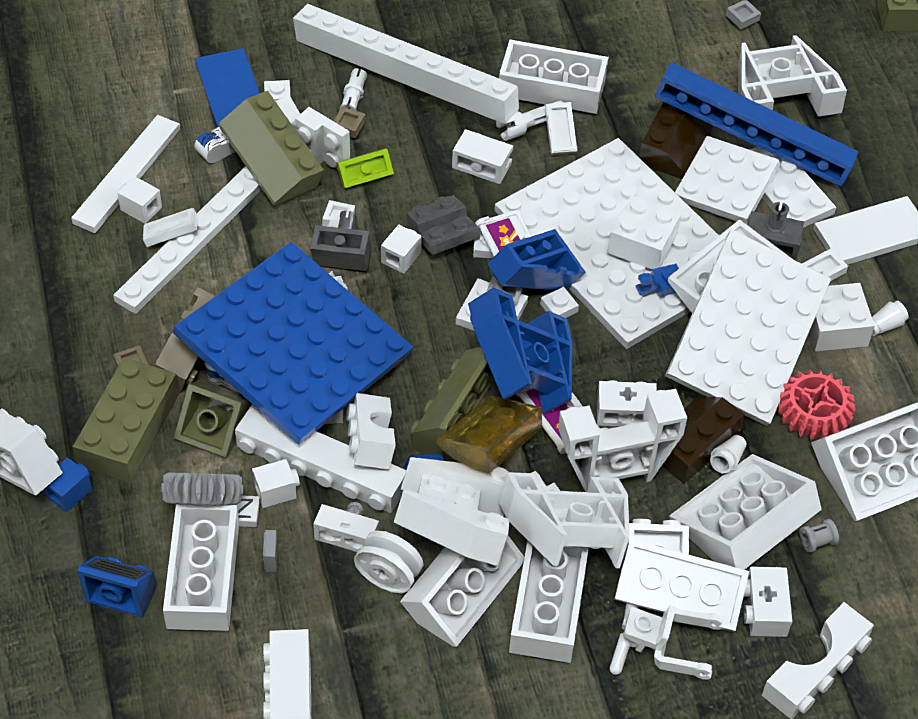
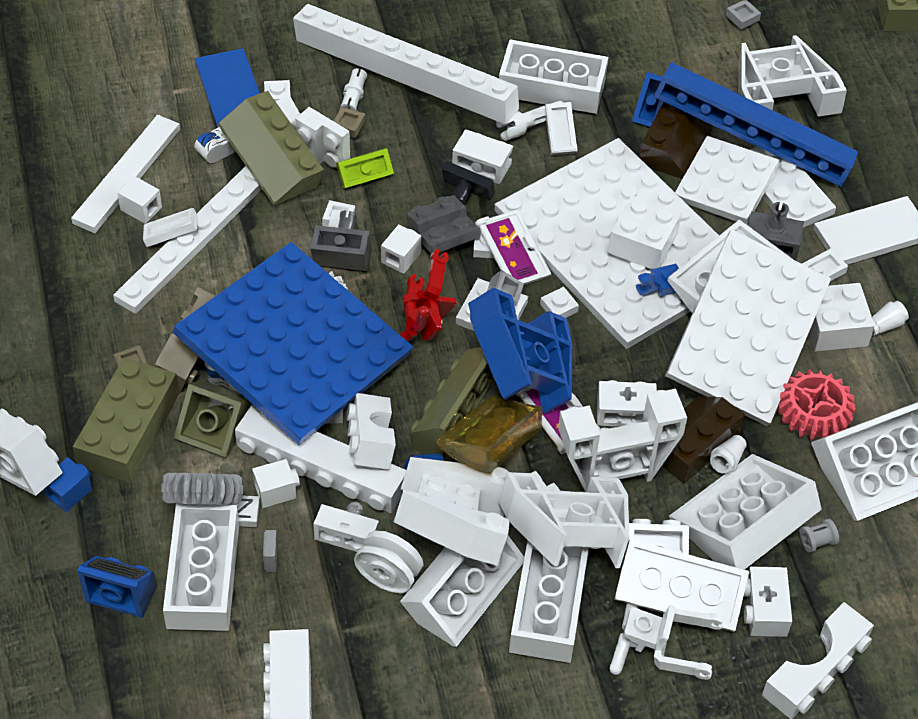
blue wedge [487,229,586,290] -> none
none -> red piece [399,249,457,342]
none -> black tile [442,161,495,204]
none -> blue slope [632,72,664,127]

